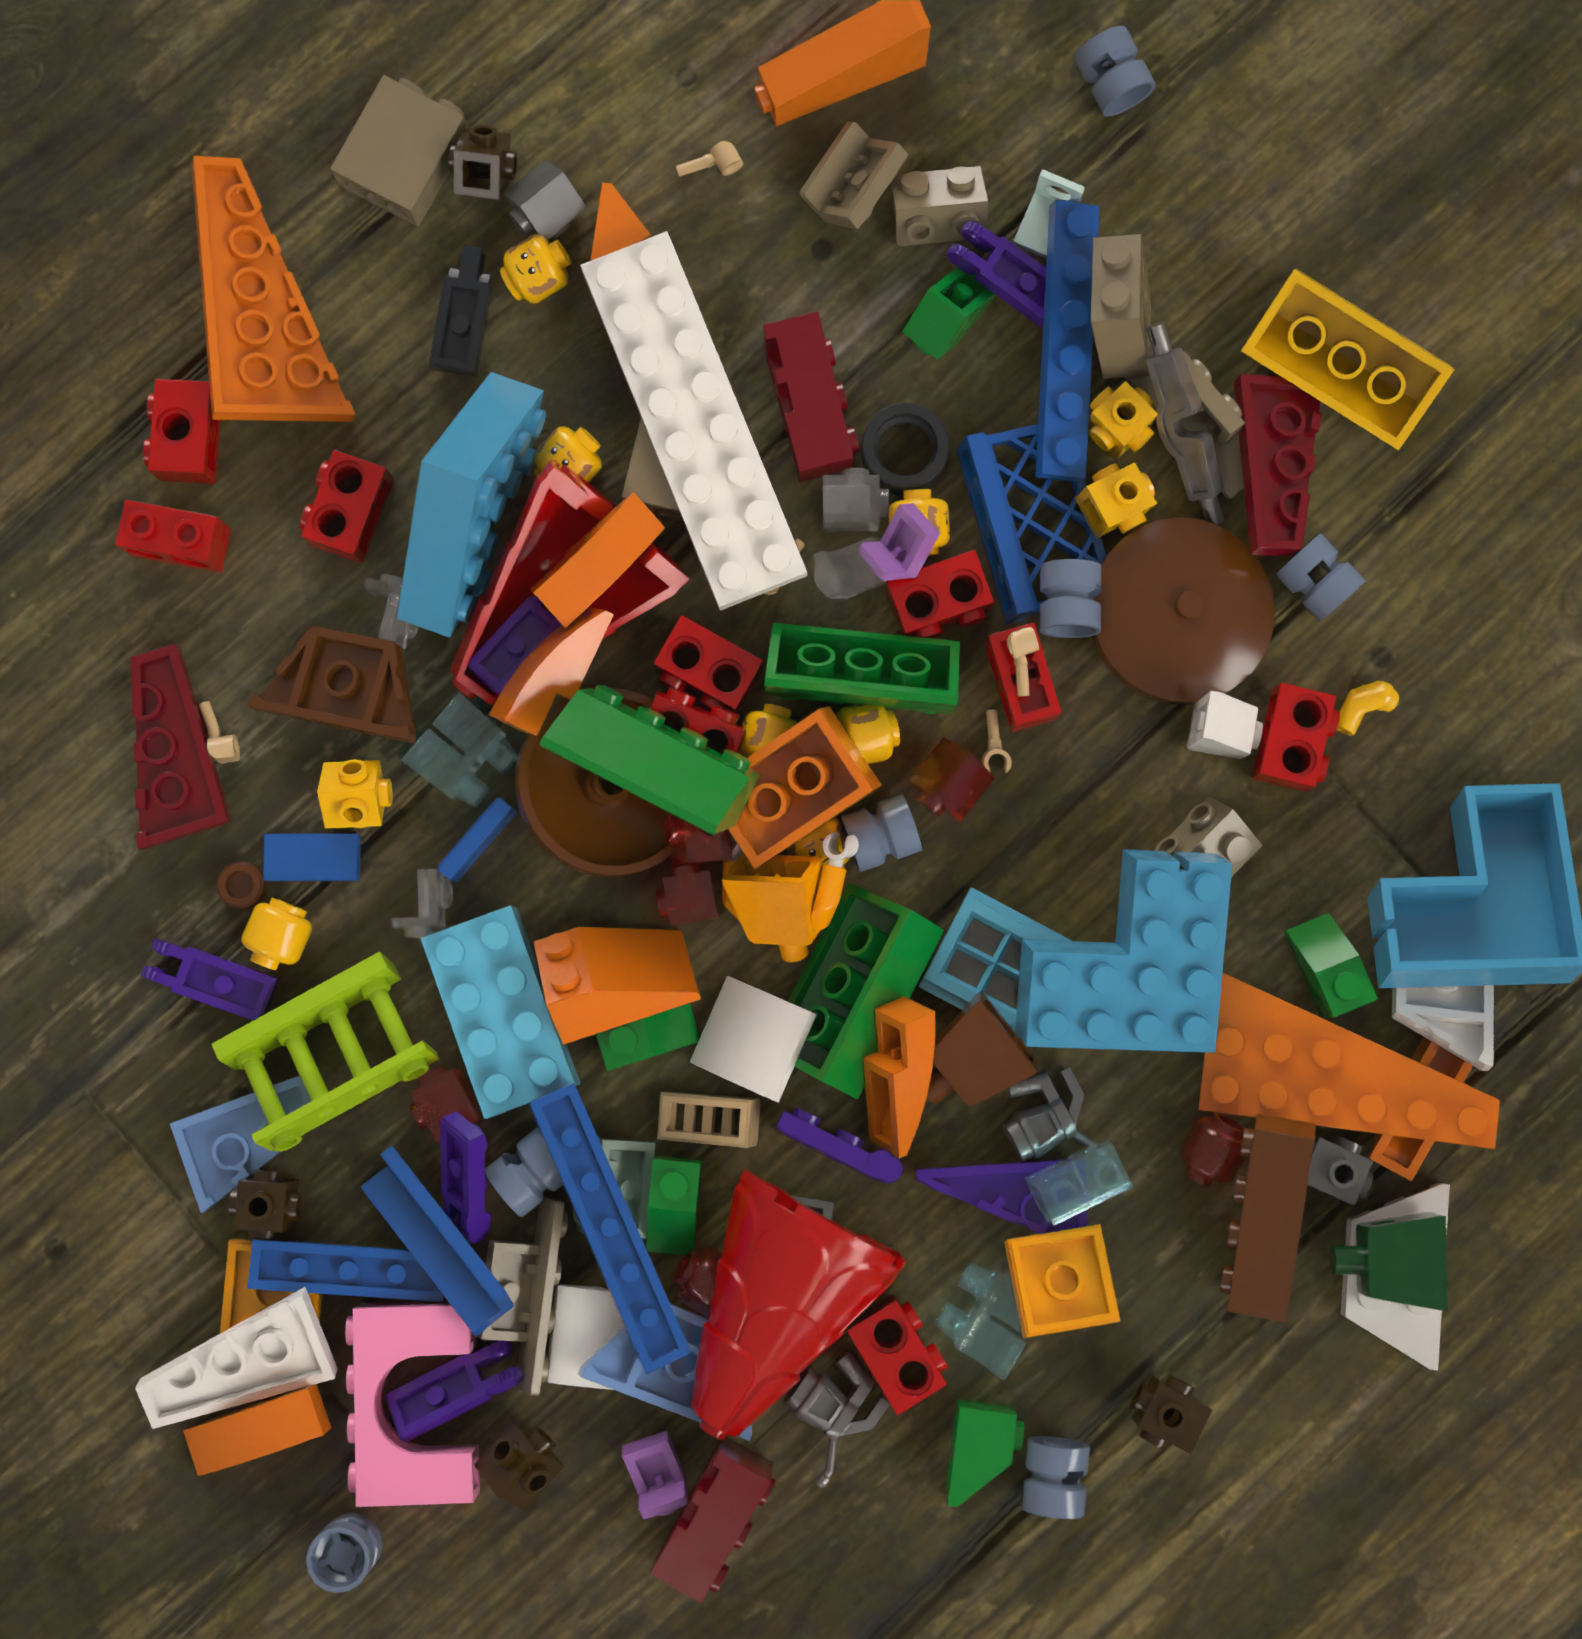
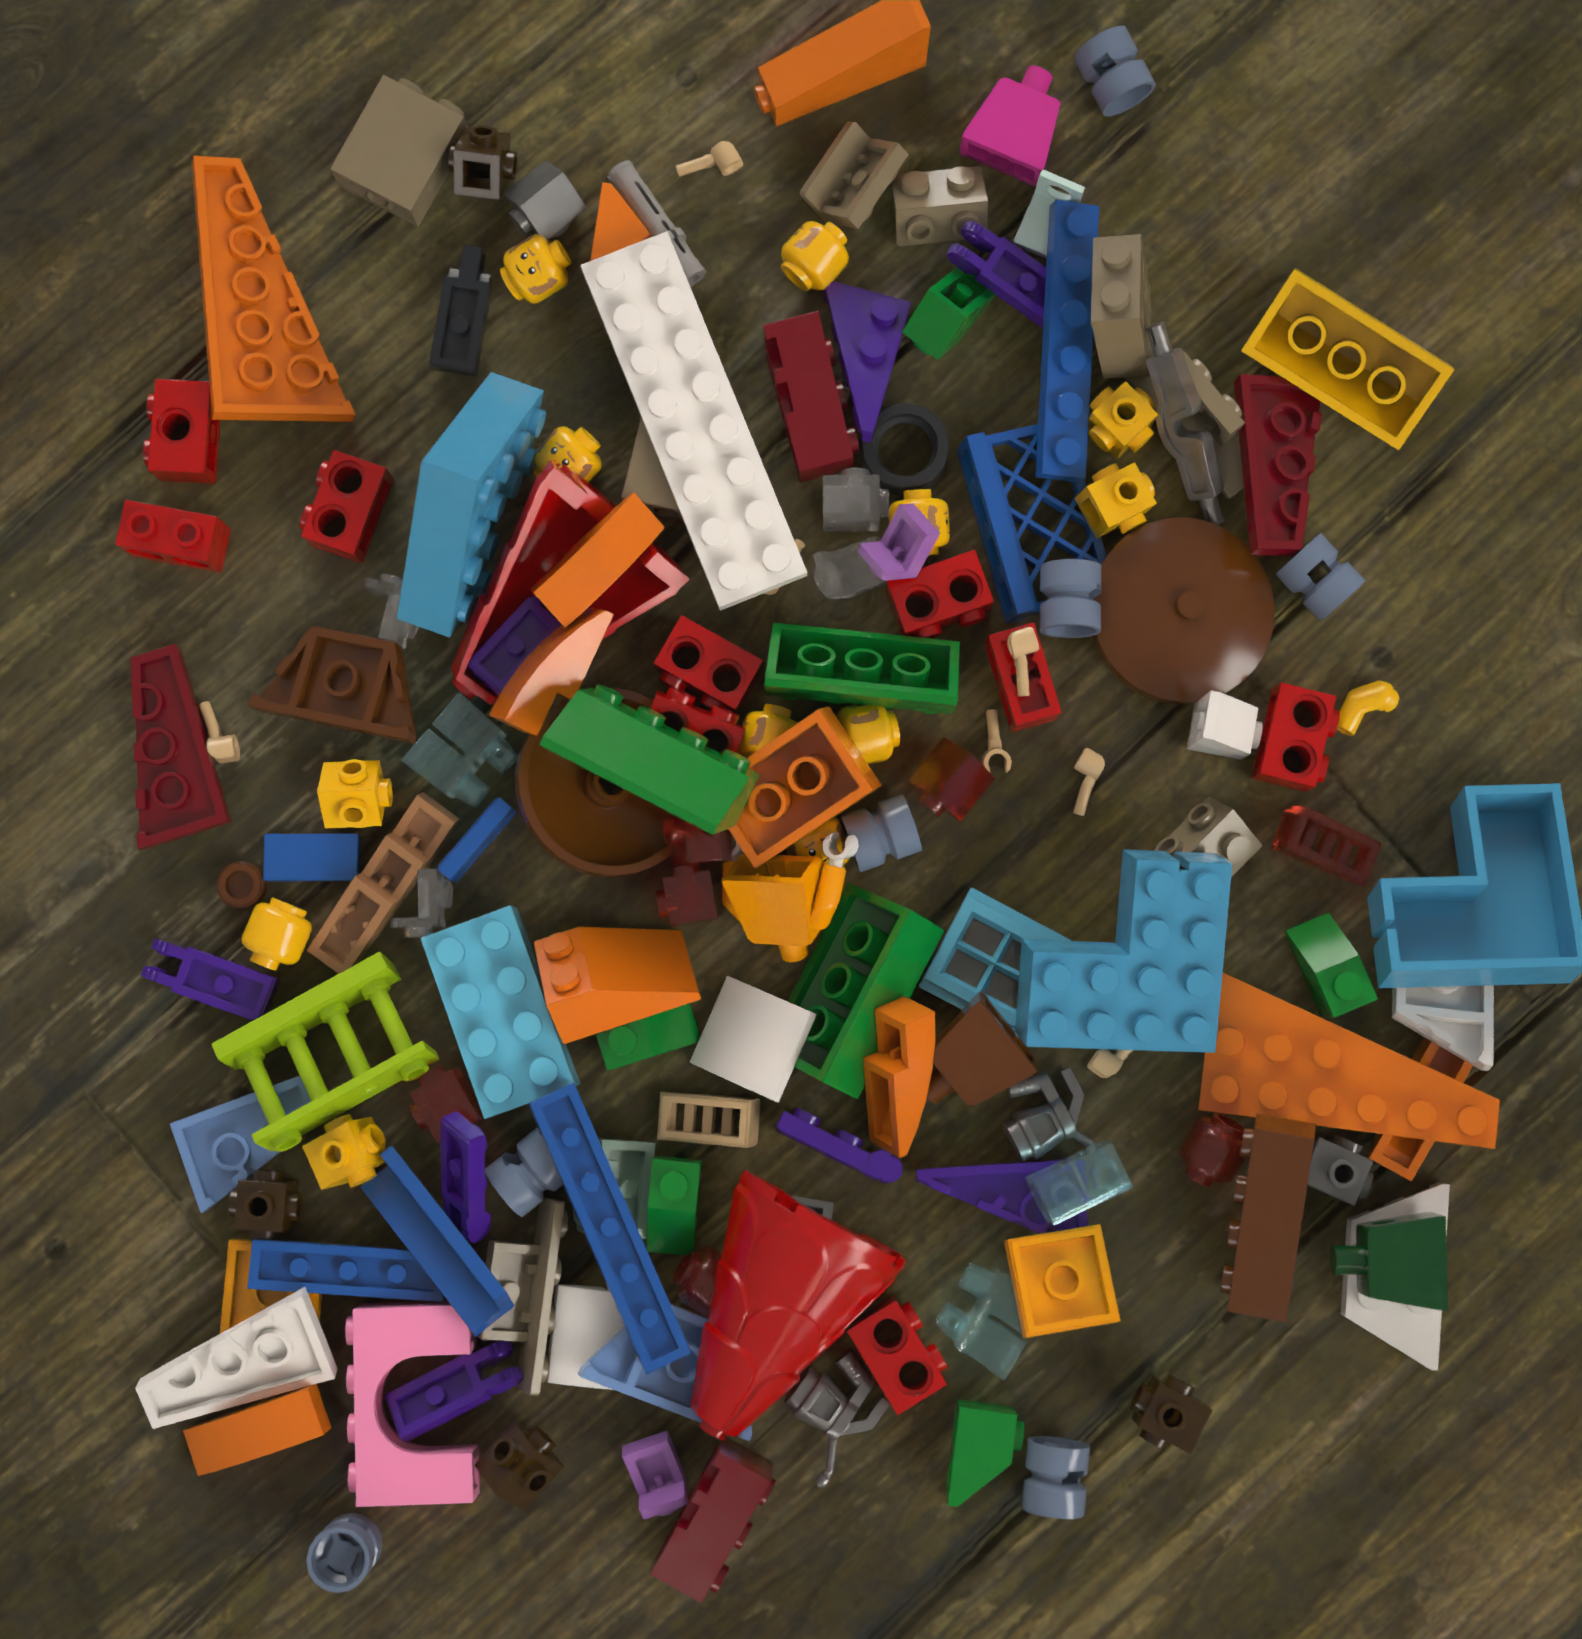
none -> yellow brick [302,1114,386,1190]
none -> medium nougat slope [307,792,461,974]
none -> light grey pin [607,160,707,287]
none -> yellow head [781,221,849,292]
none -> dark purple wing [823,281,911,443]
none -> dark pink torso [959,66,1061,187]
none -> tan hand [1073,748,1105,816]
none -> tan hand [1087,1049,1133,1078]
none -> clear red slope [1271,805,1382,886]

